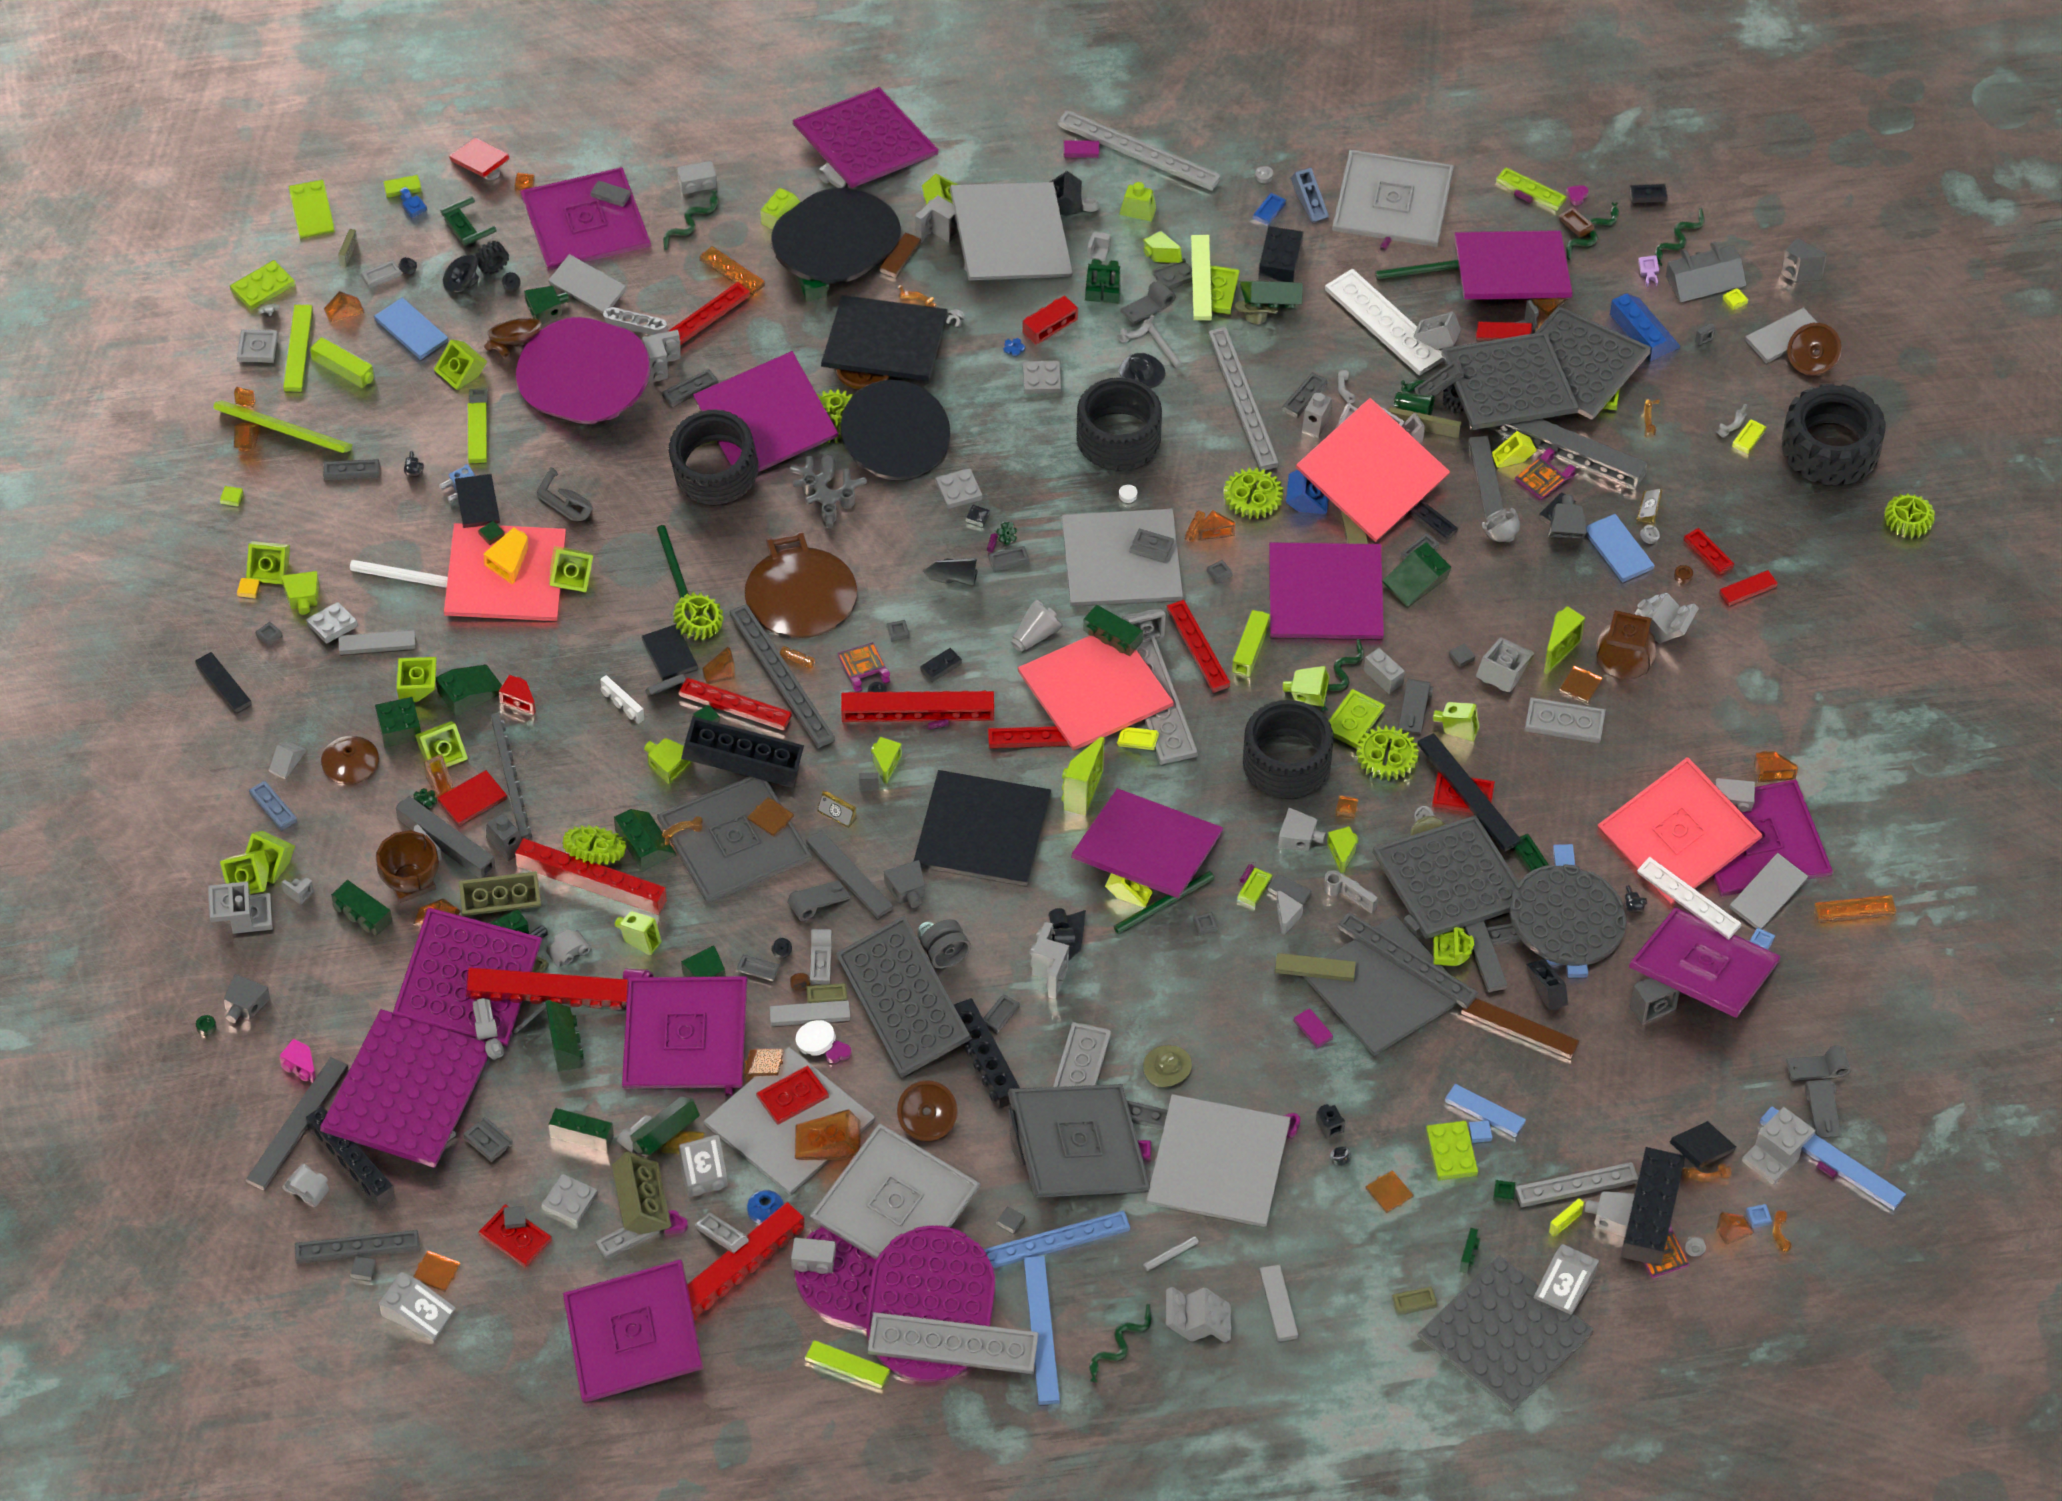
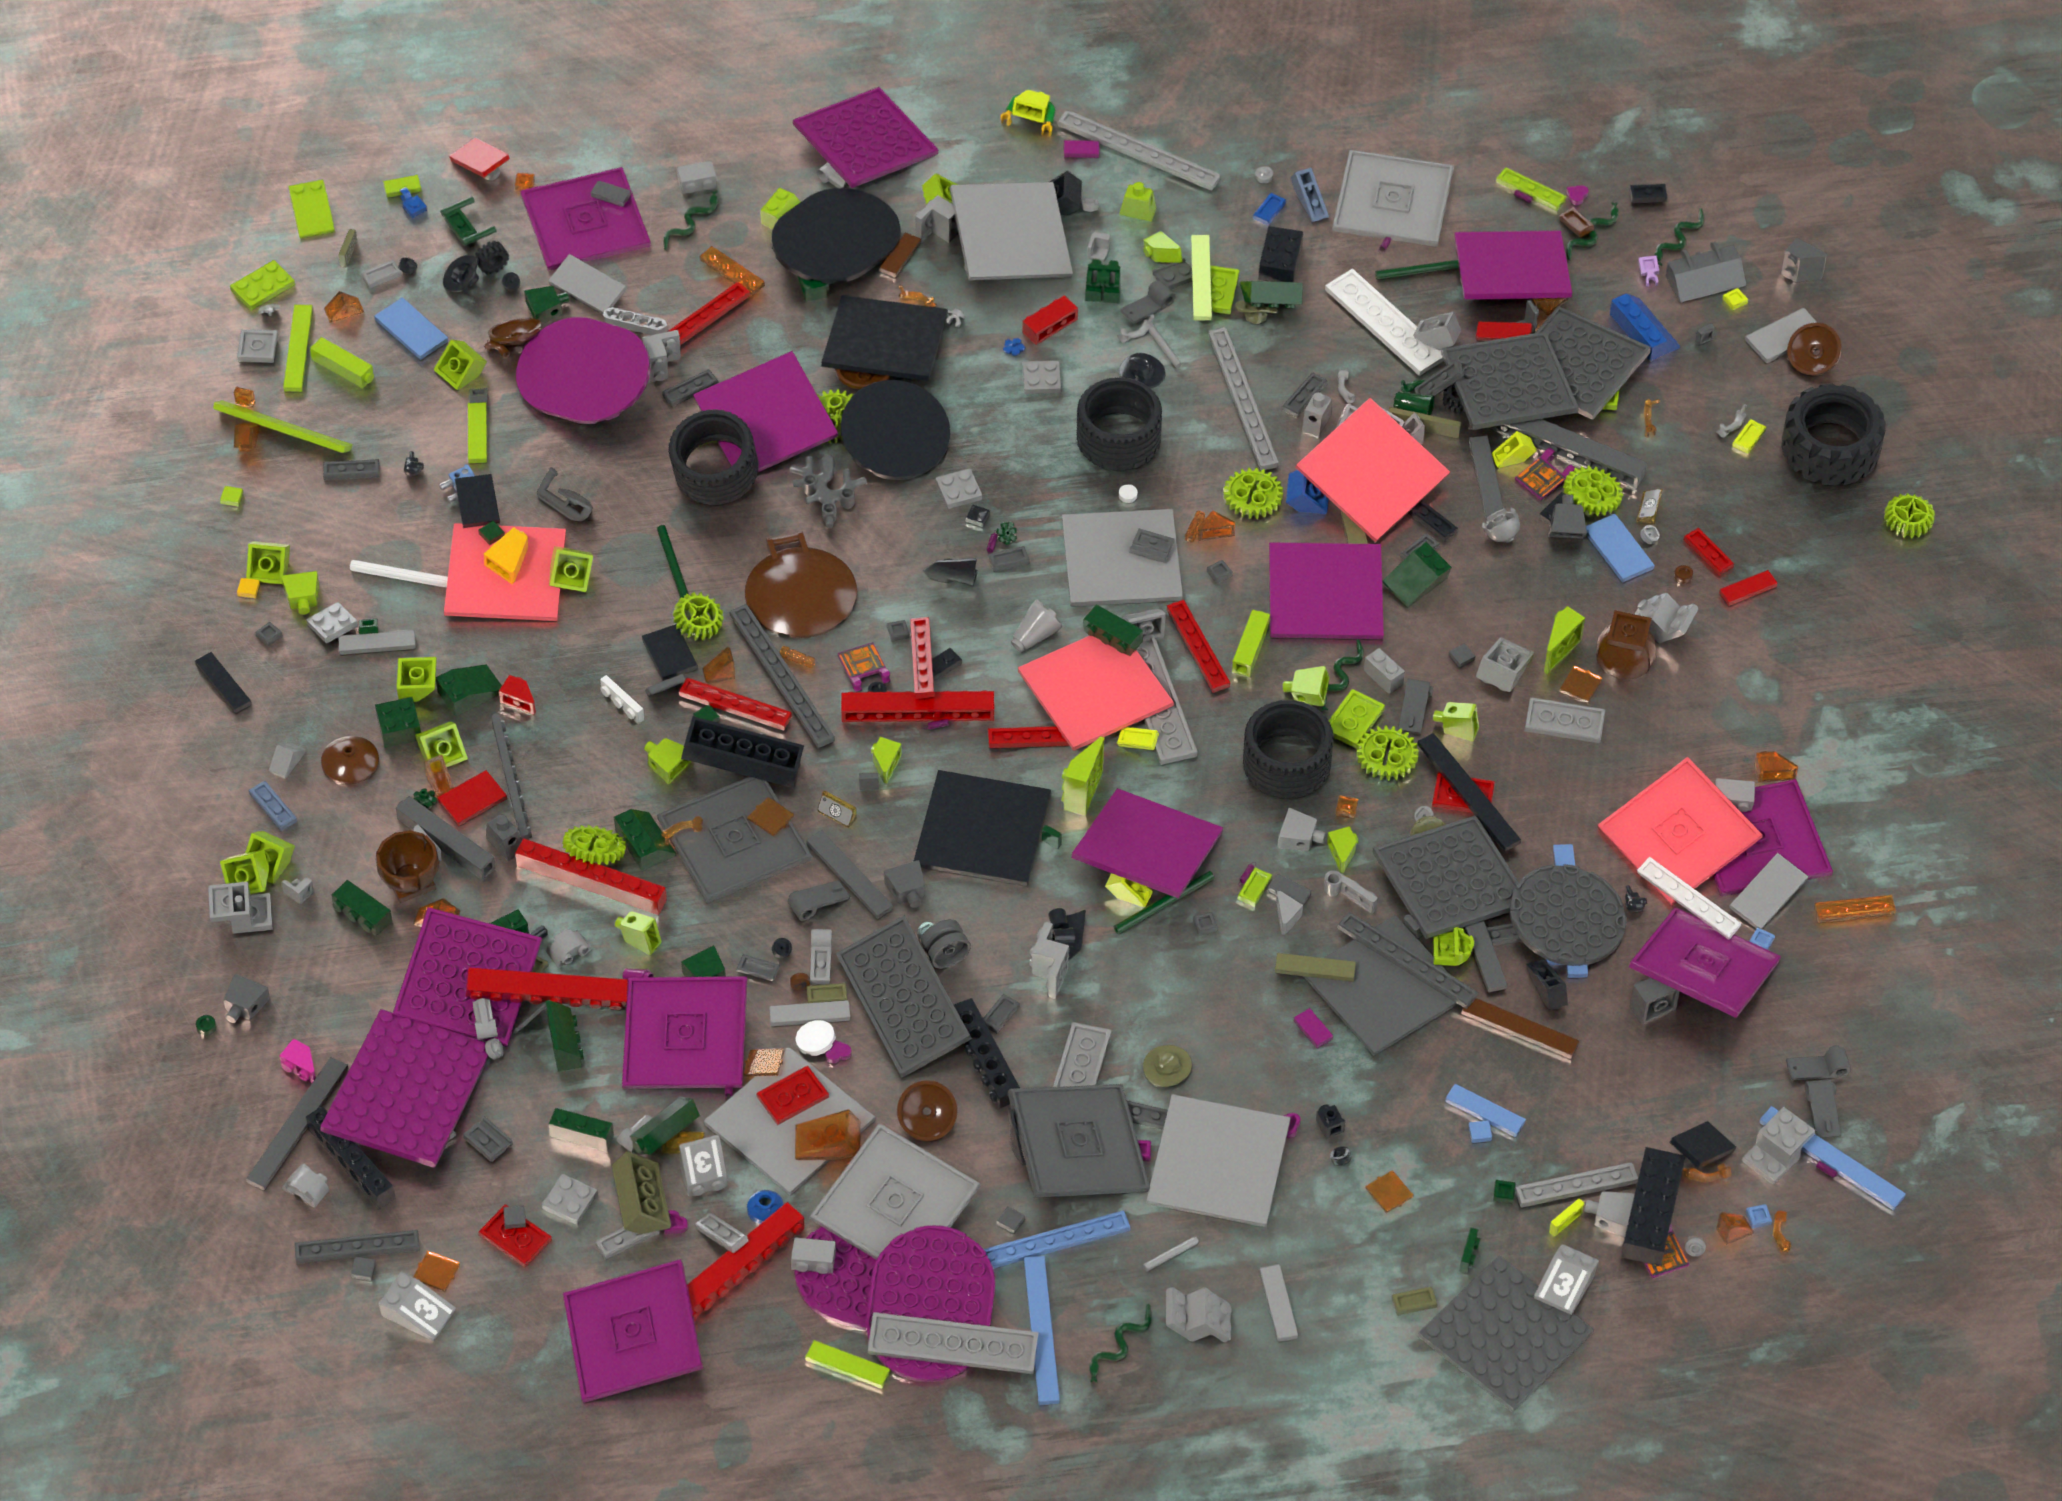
olive slope [459,871,541,916] -> none
lime plate [1426,1121,1478,1181] -> none
dark green tile [1513,833,1549,872] -> none
none -> dark green tile [359,618,378,635]
none -> plate [910,617,935,699]
none -> neon yellow torso [1000,90,1055,137]
none -> dark green tile [1042,825,1062,849]
none -> lime gear [1563,466,1623,516]

